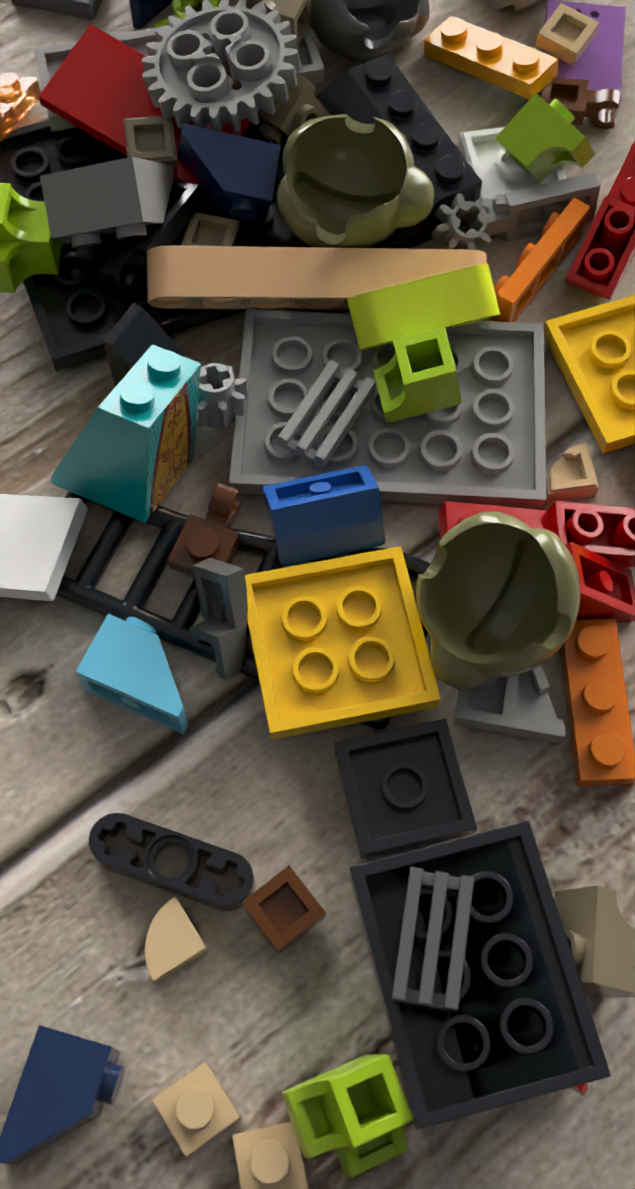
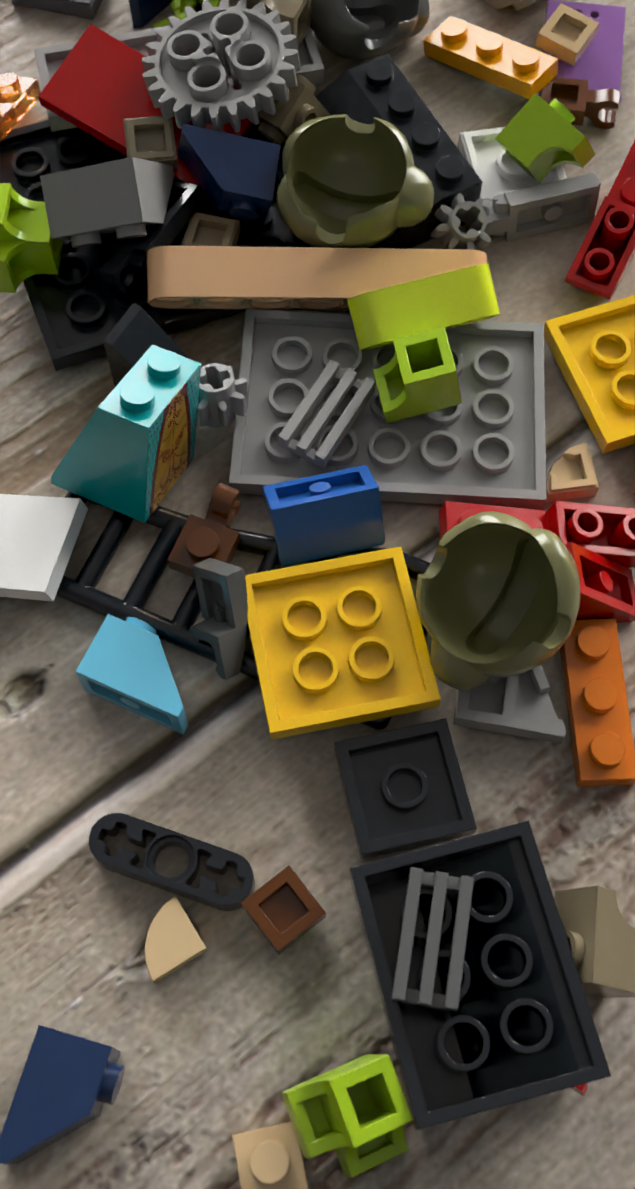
tan plate [152,1062,241,1157] -> none
orange plate [491,198,591,322] -> none

